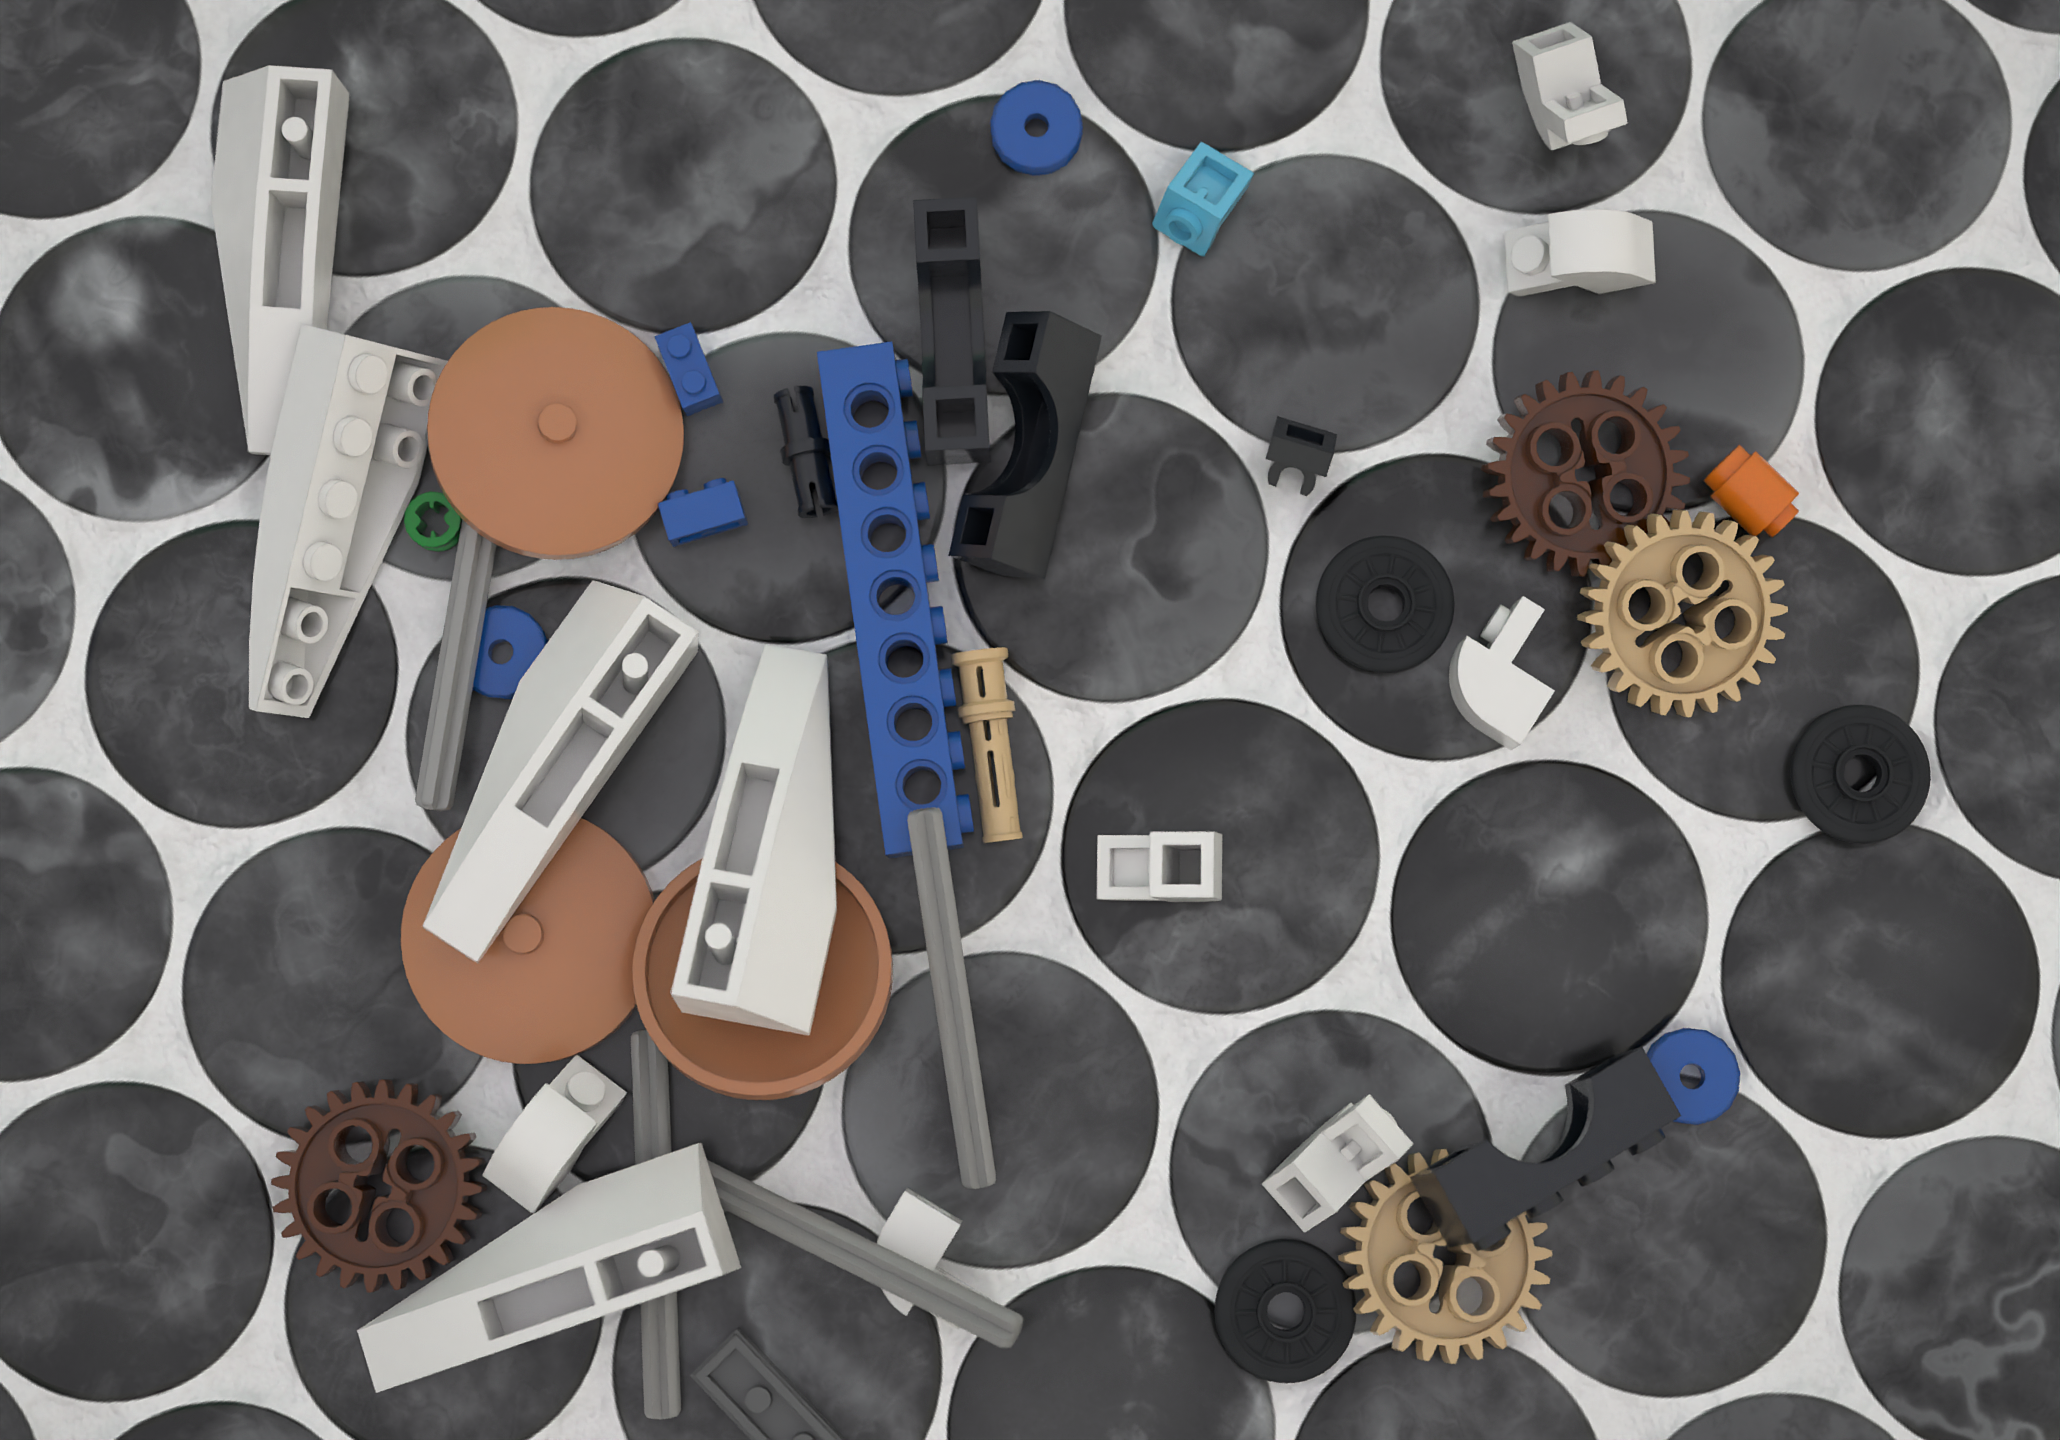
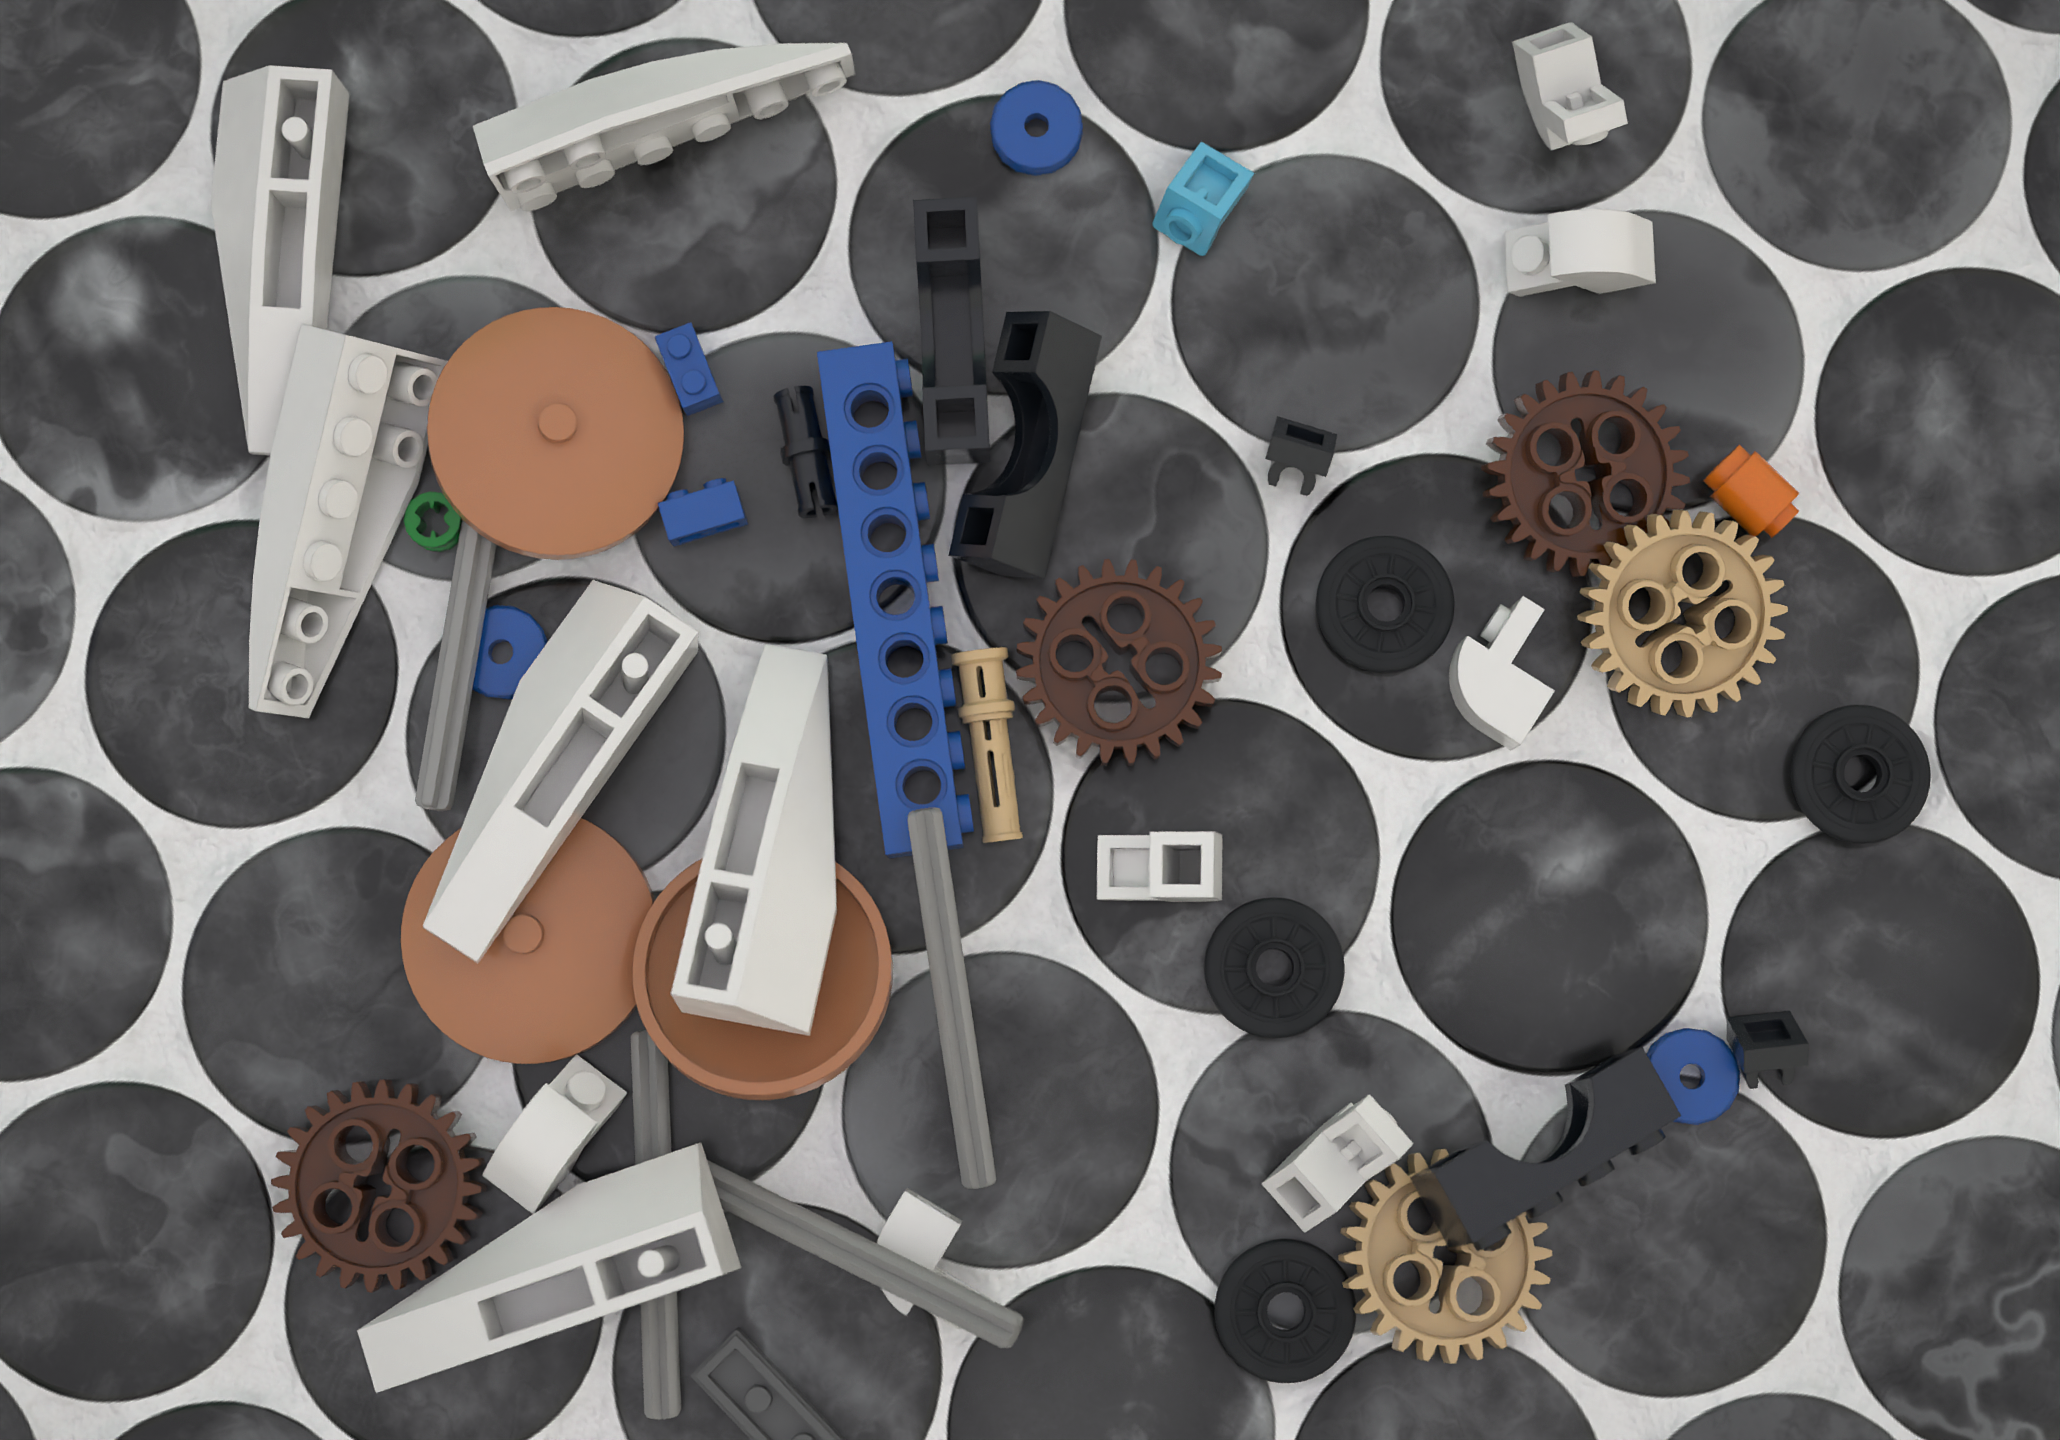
none -> white wedge [473,43,855,211]
none -> reddish brown gear [1016,559,1222,766]
none -> black wheel [1204,897,1345,1038]
none -> black tile [1727,1011,1809,1089]

